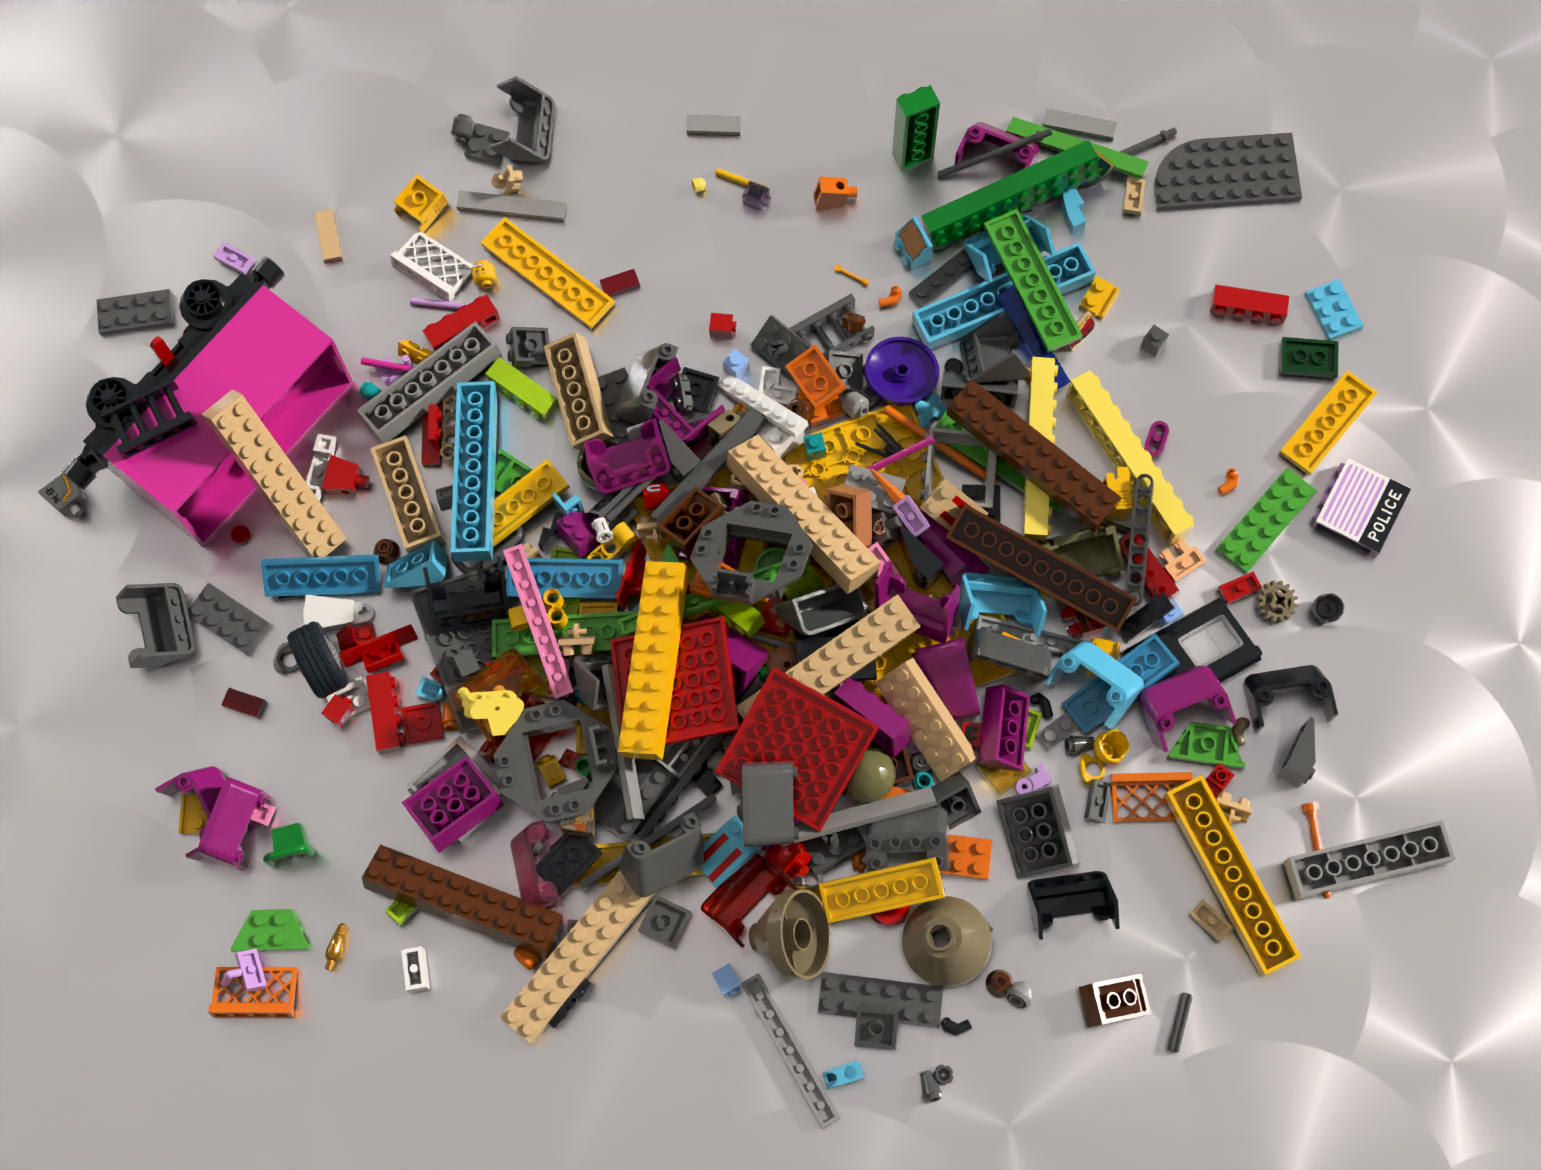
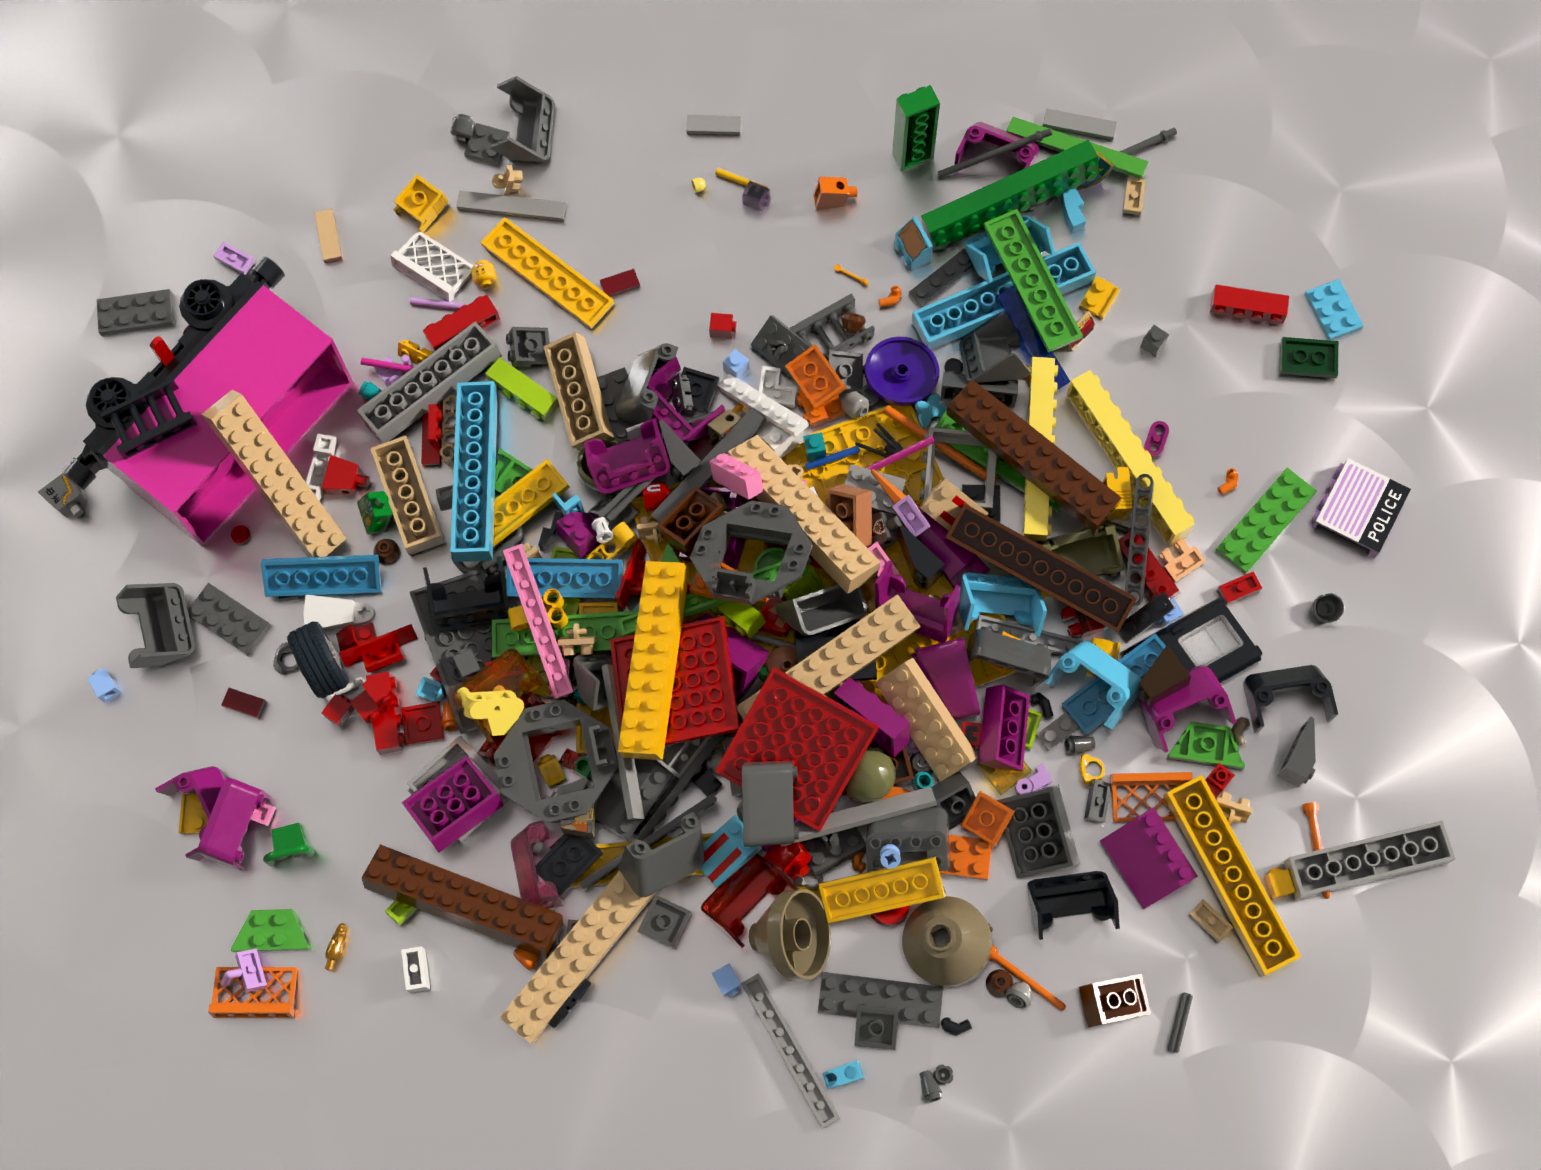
medium azure slope [384,540,448,588] -> none
reddish brown head [787,398,815,423] -> none
yellow hair [1094,730,1130,764] -> none
dark grey plate [1154,133,1302,210] -> none
dark tan gear [1255,580,1298,623] -> none
yellow plate [1279,370,1378,476] -> none
none -> light blue brick [87,668,121,702]
none -> red brick [350,673,398,724]
none -> green torso [357,491,392,534]
none -> bright pink brick [709,453,764,500]
none -> blue bar [805,445,860,470]
none -> light blue wheel [880,844,901,869]
none -> orange tile [960,791,1015,846]
none -> orange piece [989,944,1066,1011]
none -> magenta slope [1100,807,1198,909]
none -> dark brown slope [1138,646,1191,707]
none -> yellow brick [1265,867,1296,900]

